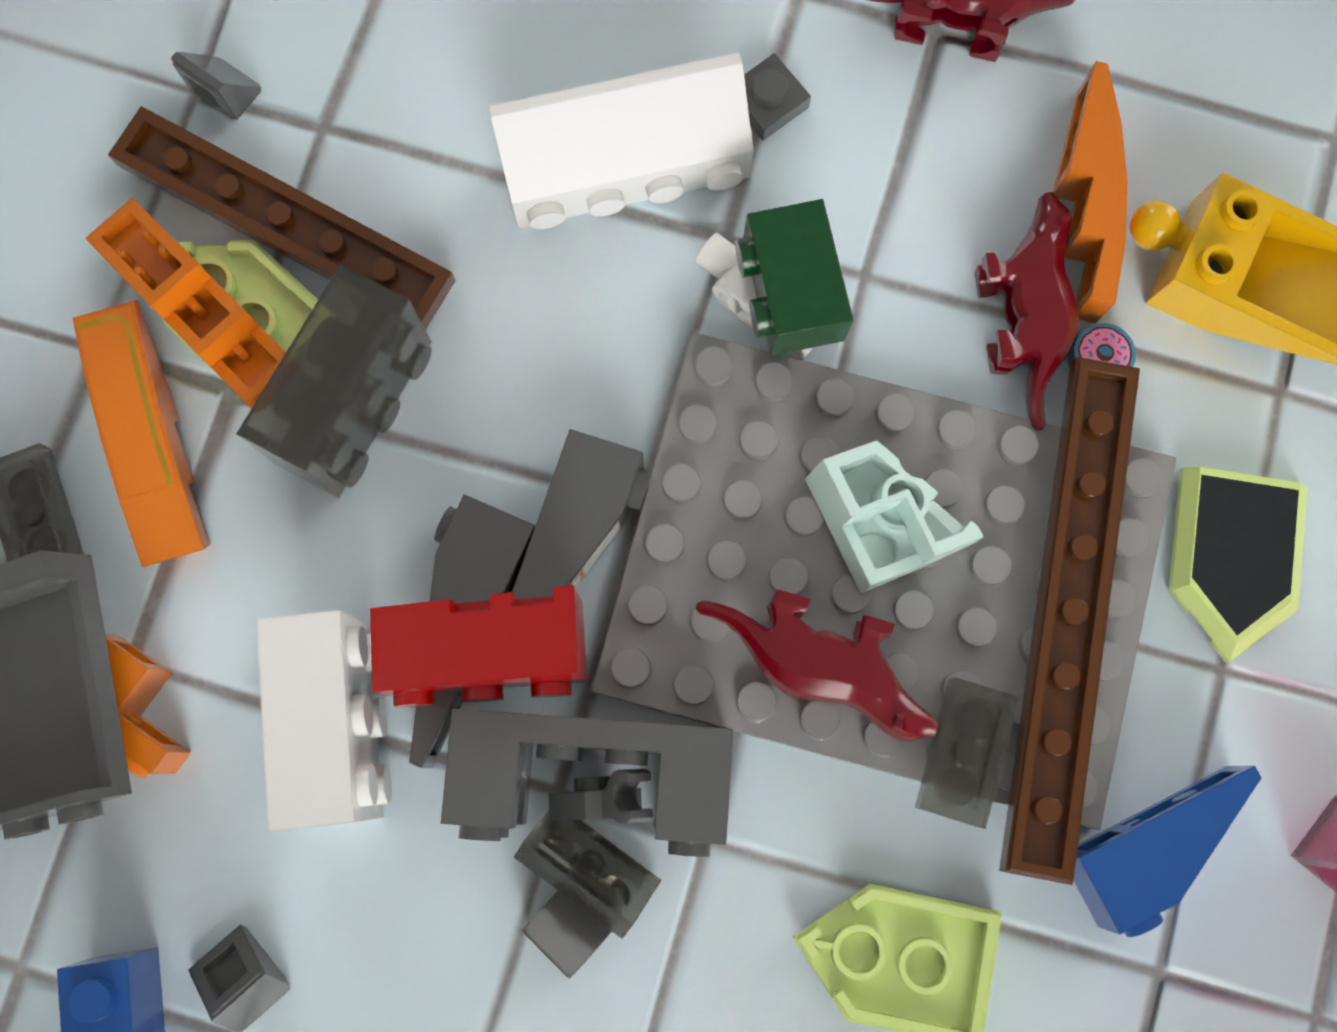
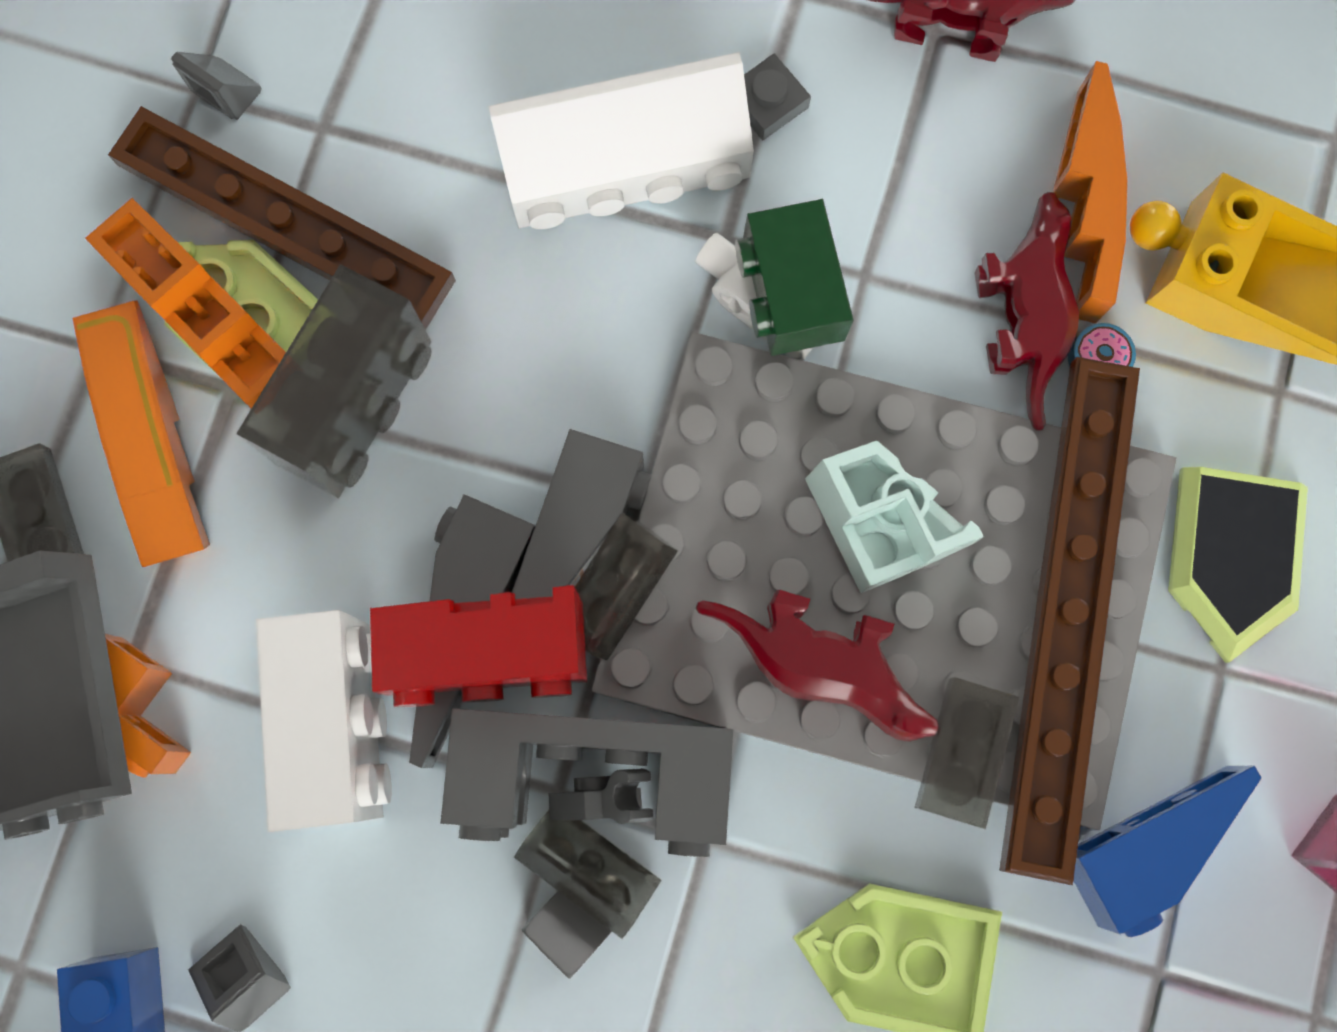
none -> clear smoke plate [575,513,678,661]

